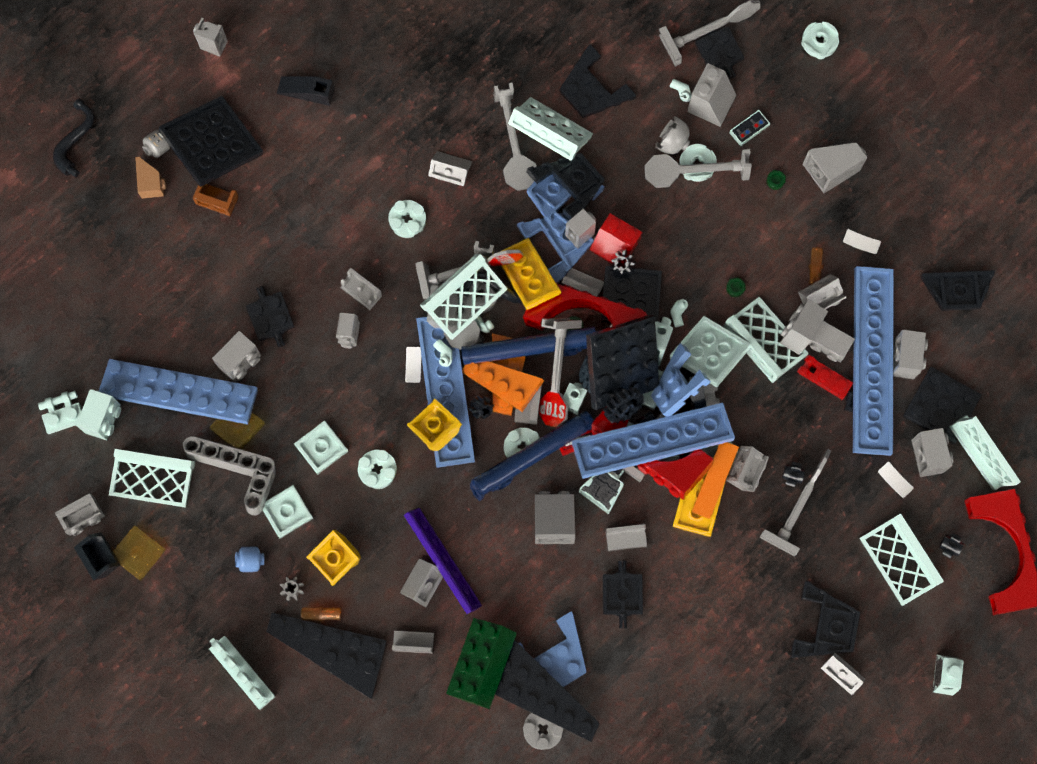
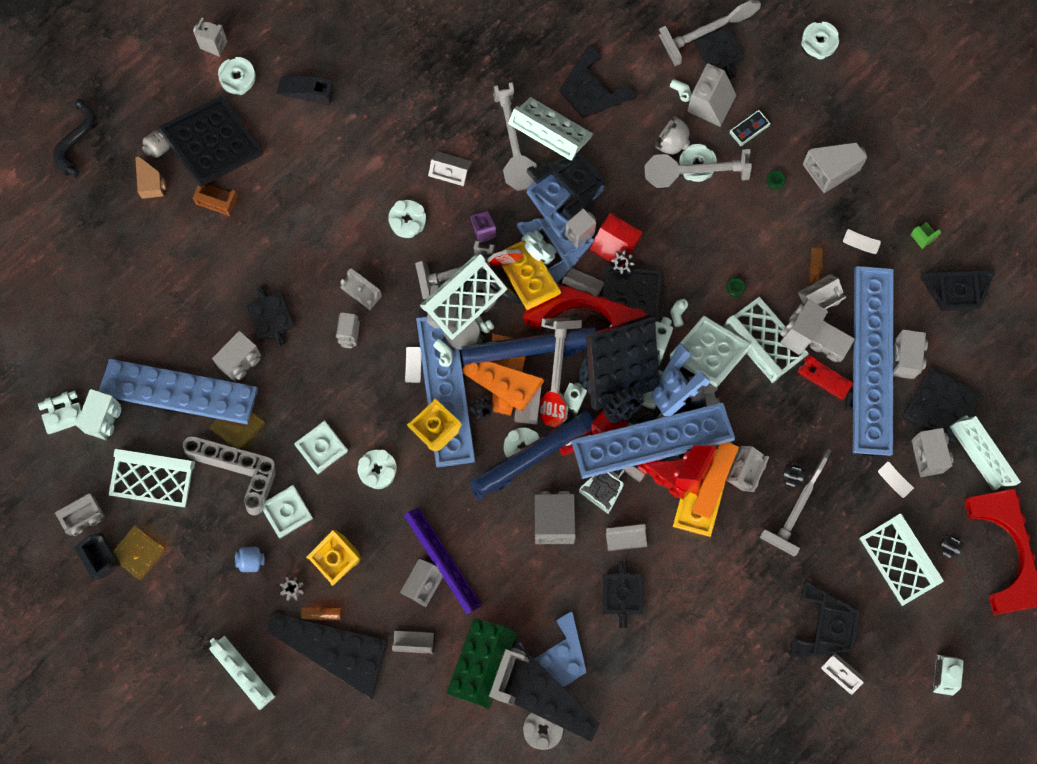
none -> light aqua plate [218,57,256,95]
none -> medium lavender slope [470,211,496,243]
none -> light grey panel [489,648,529,706]
none -> light aqua plate [521,230,557,264]
none -> red slope [674,445,716,495]
none -> bright green panel [910,222,941,249]

